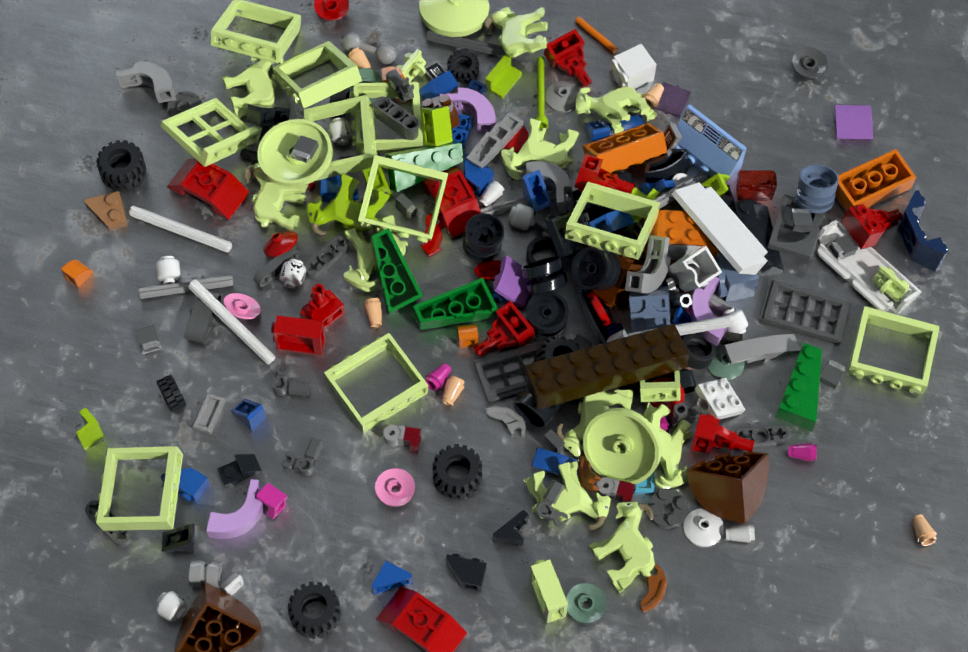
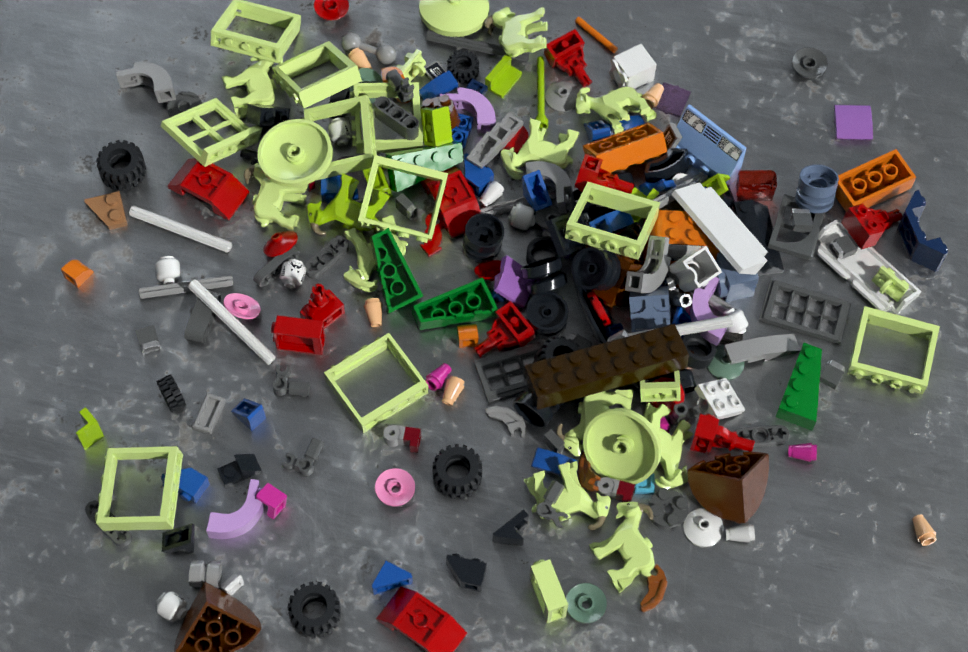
dark grey piece [291,135,319,163] -> none

